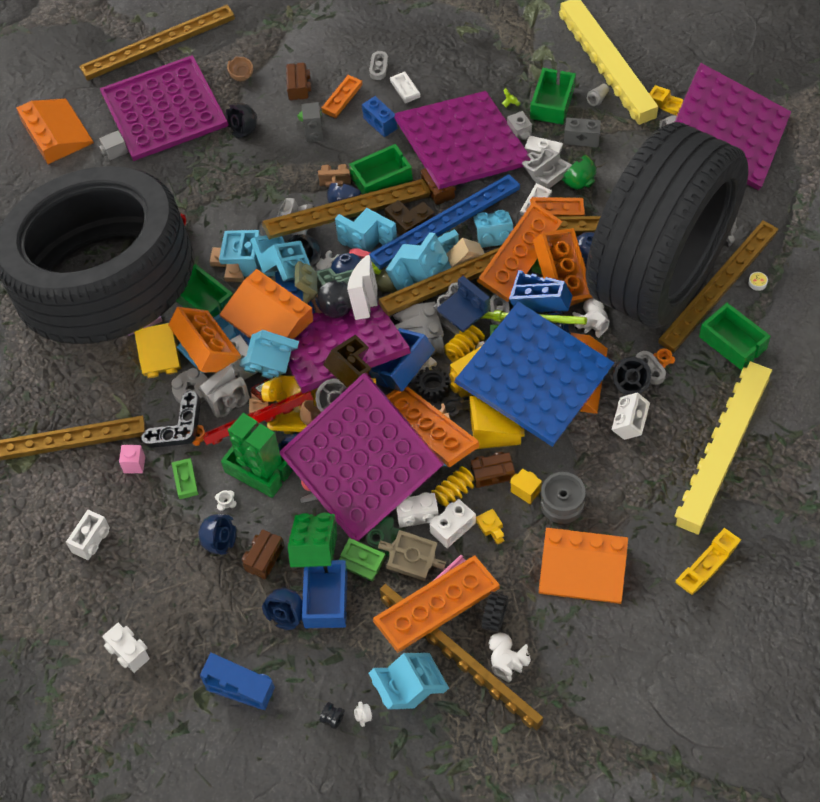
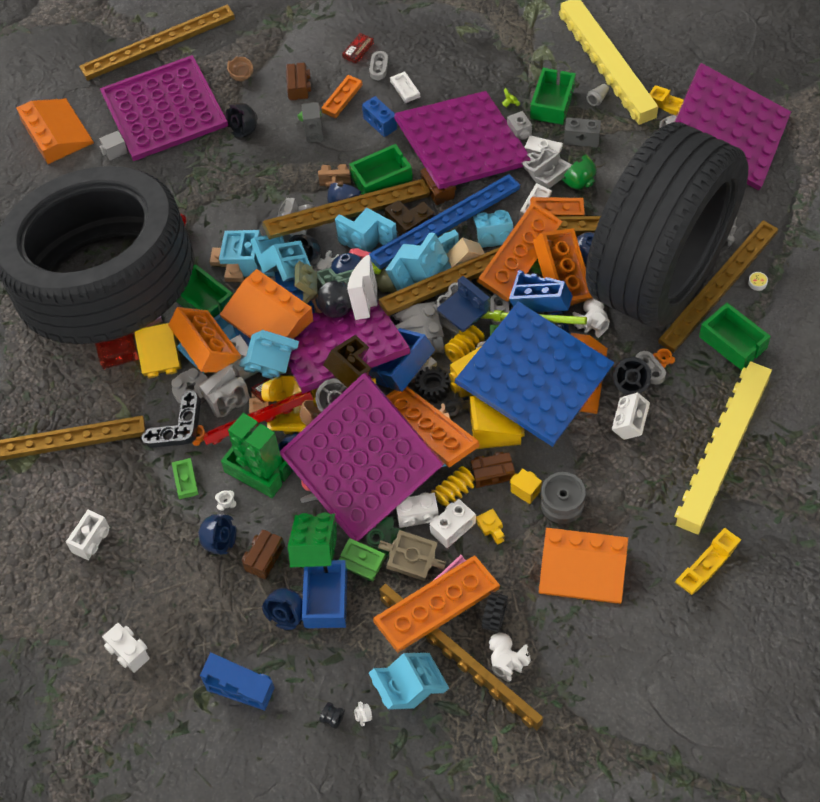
bright pink brick [119,445,145,473] -> none
none -> clear red brick [95,333,139,369]
none -> clear red tile [342,33,374,63]

